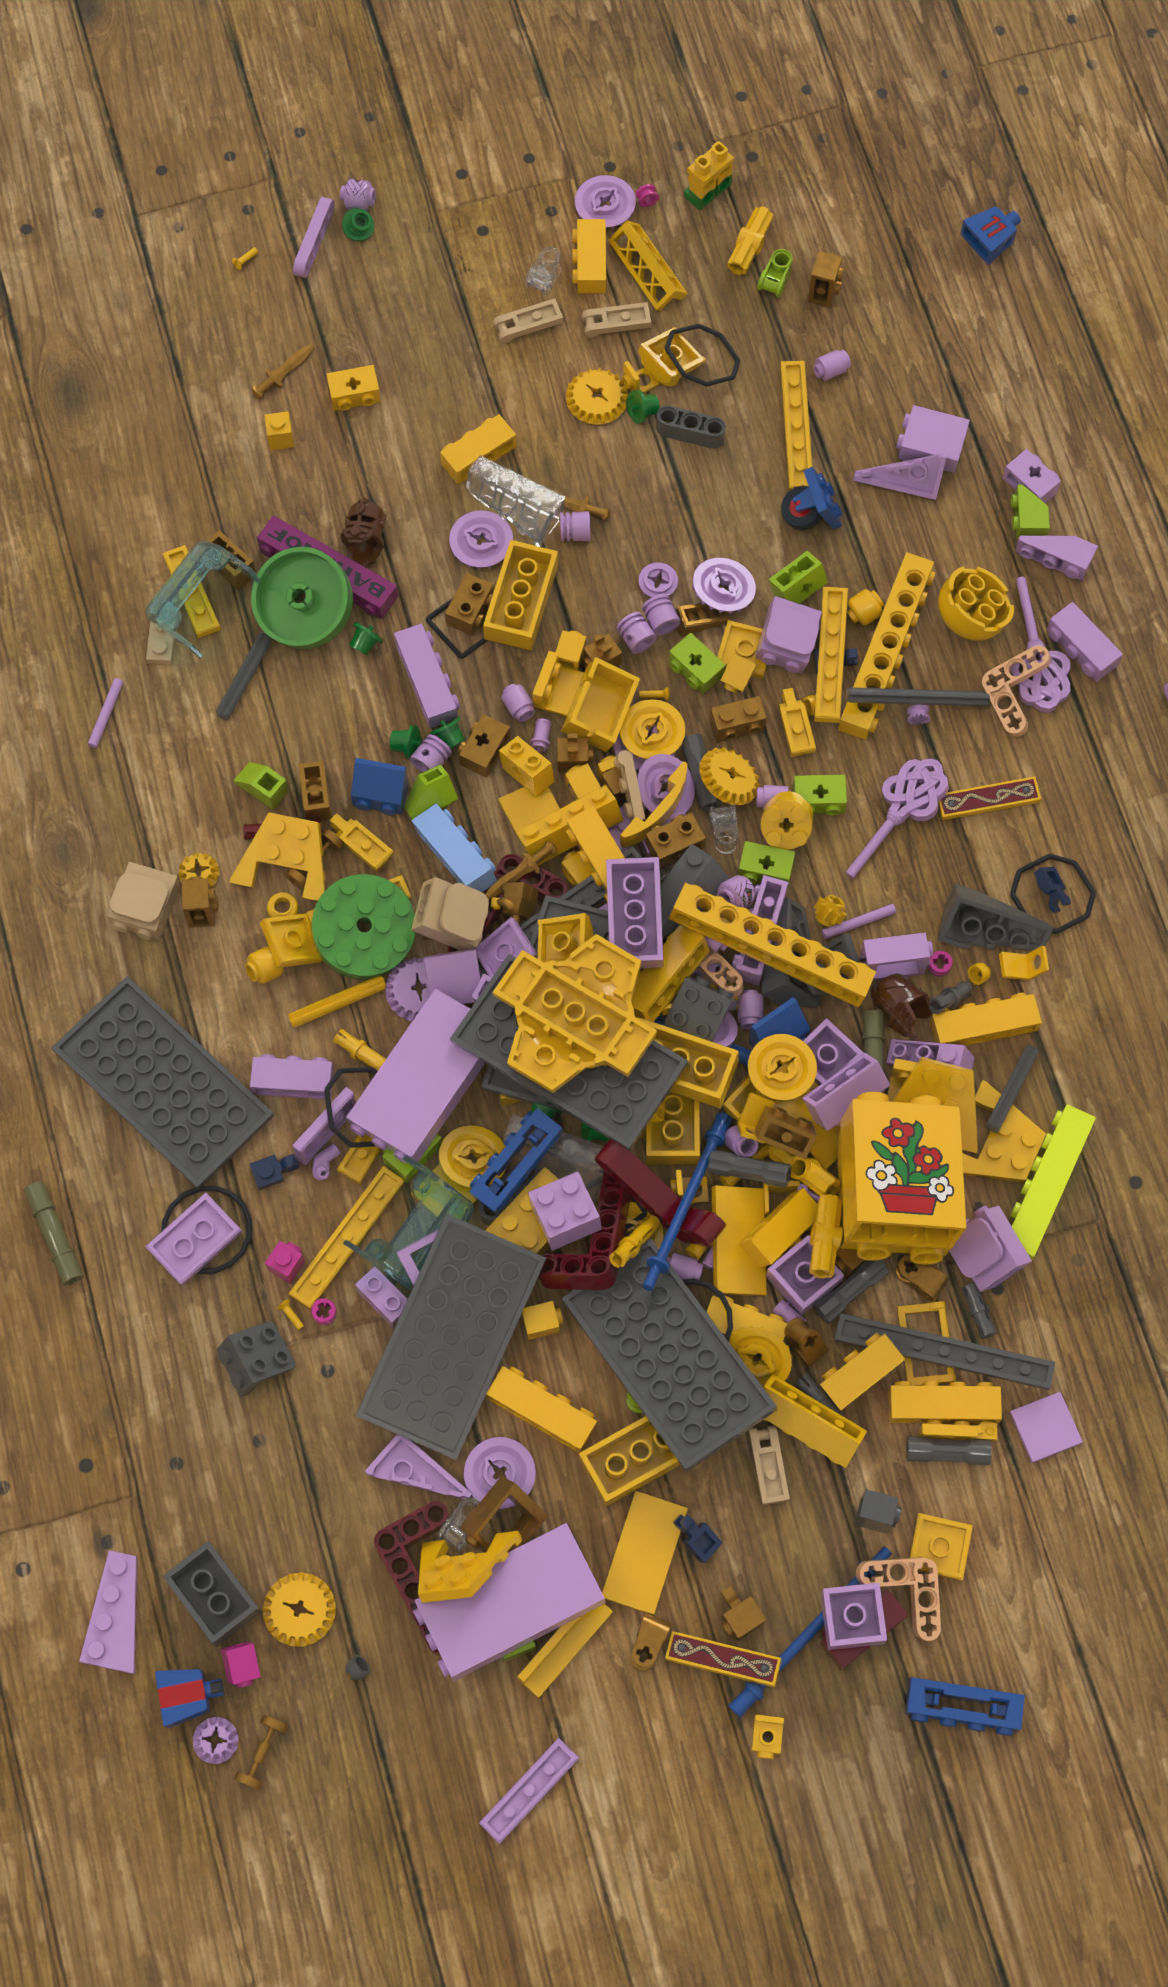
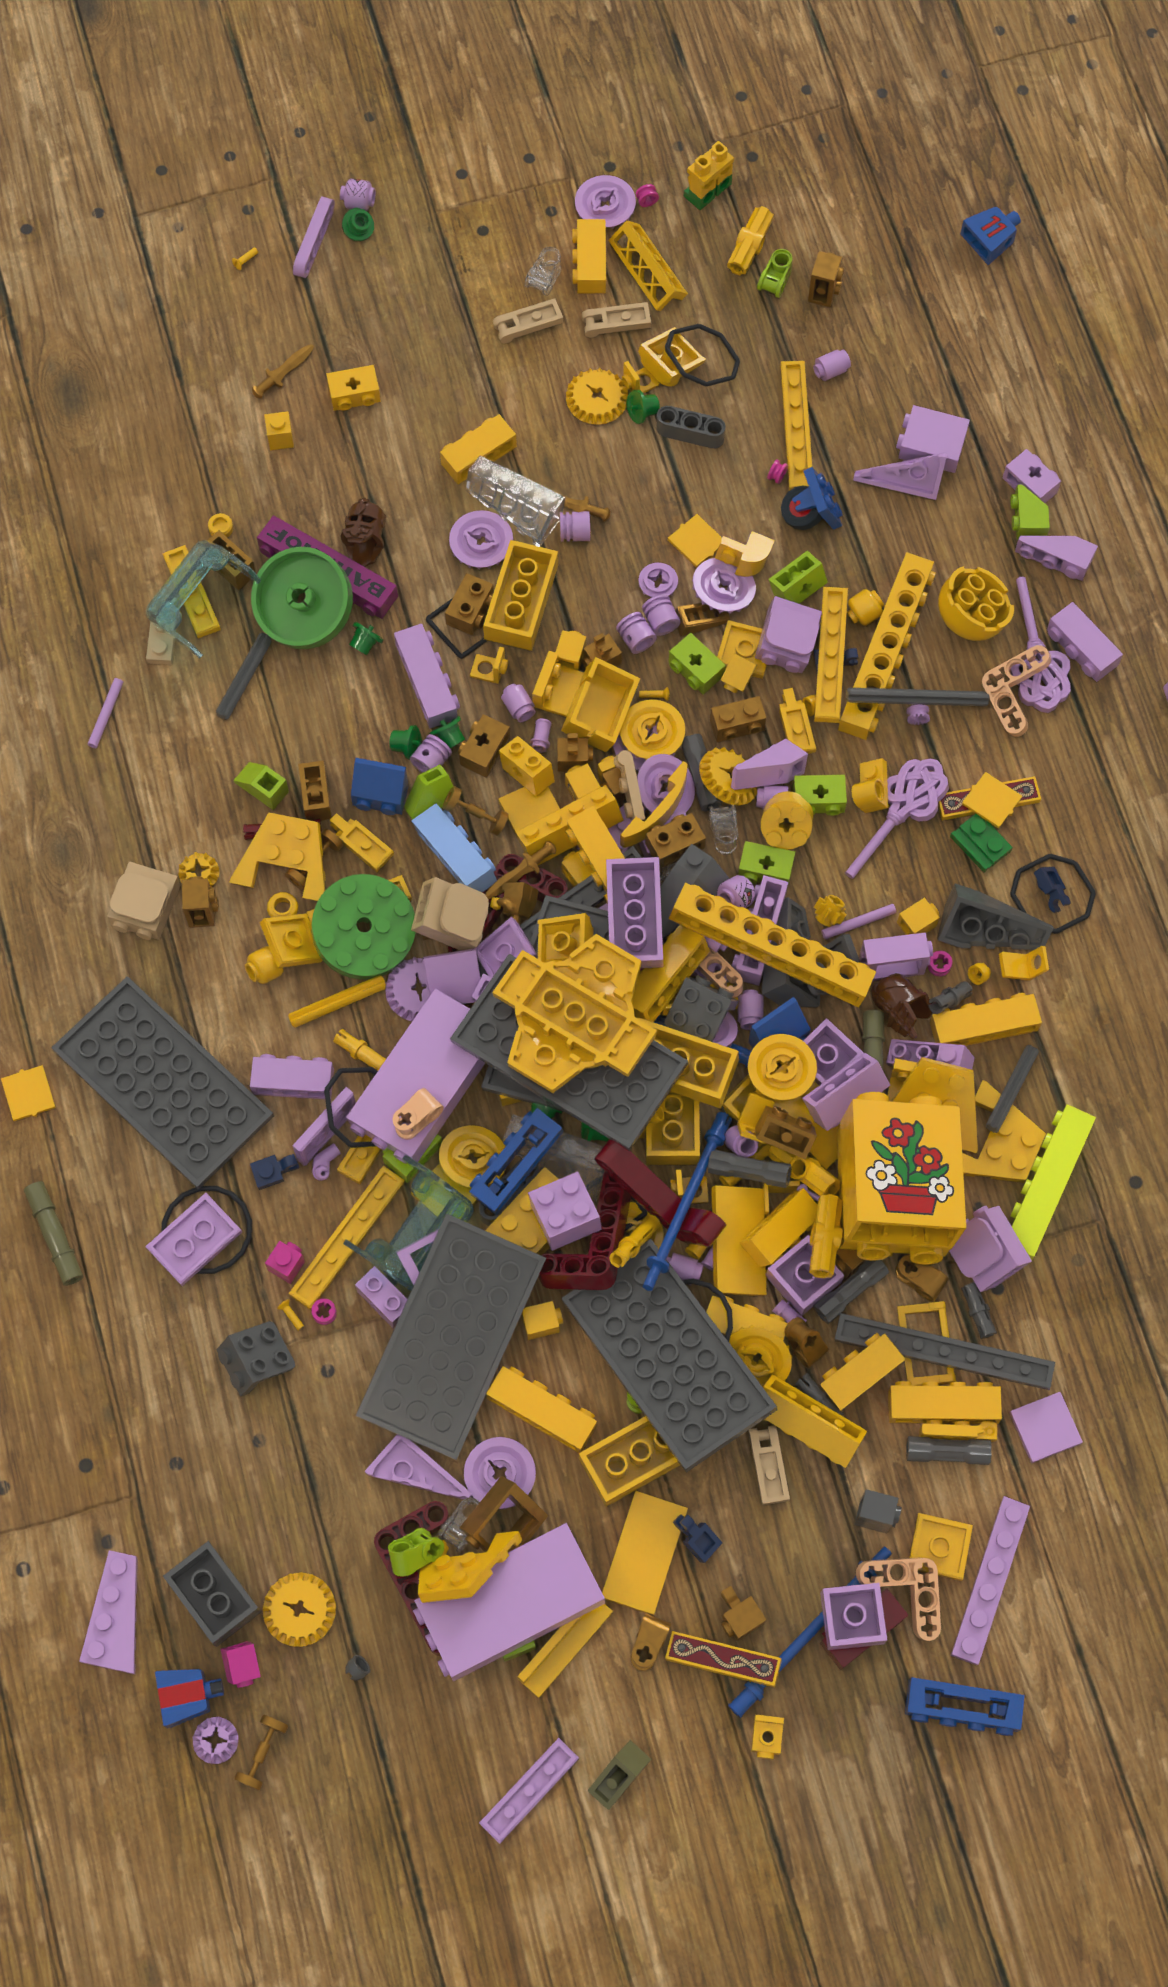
none -> yellow piece [1,1065,56,1121]
none -> yellow tile [208,513,233,537]
none -> lime piece [388,1528,444,1577]
none -> light nougat piece [392,1088,444,1140]
none -> pearl gold wheel [442,786,508,836]
none -> yellow bracket [470,647,508,684]
none -> olive slope [588,1740,652,1810]
none -> yellow piece [667,514,722,568]
none -> yellow brick [715,531,775,577]
none -> lavender slope [731,739,808,790]
none -> dark pink bush [767,459,788,484]
none -> yellow plate [851,758,888,813]
none -> yellow brick [897,897,940,935]
none -> green plate [950,814,1013,873]
none -> lavender plate [950,1496,1030,1666]
none -> yellow piece [962,772,1022,829]

